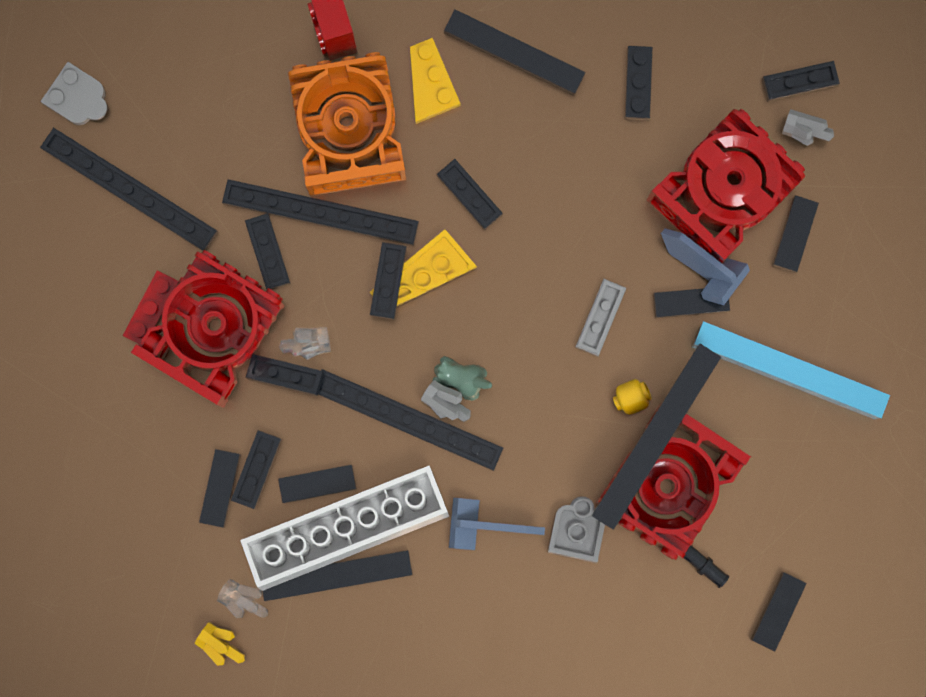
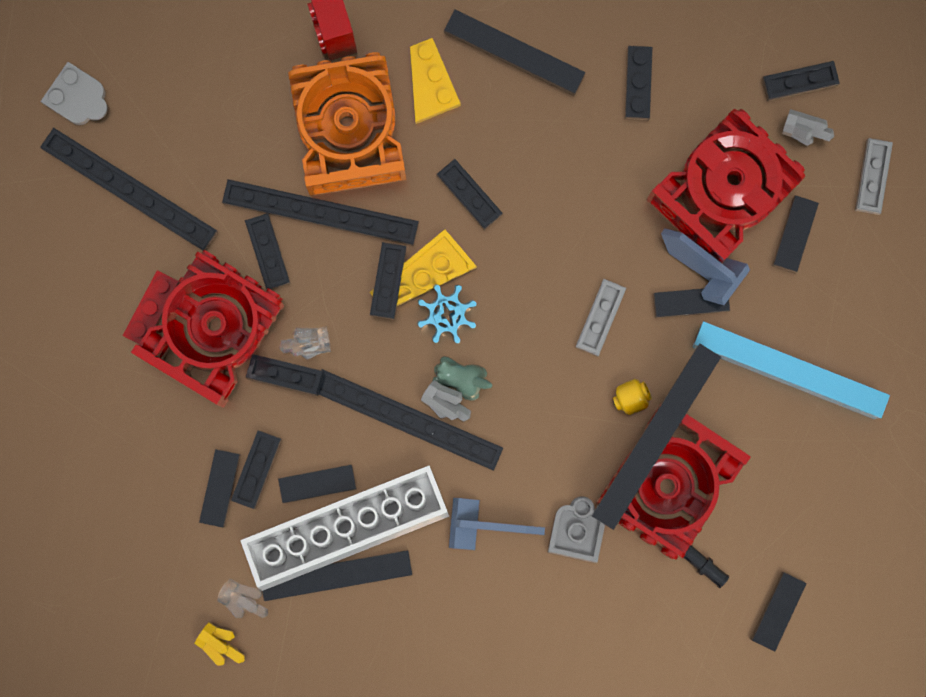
none -> medium azure gear [417,284,477,343]
none -> light grey tile [855,138,893,215]

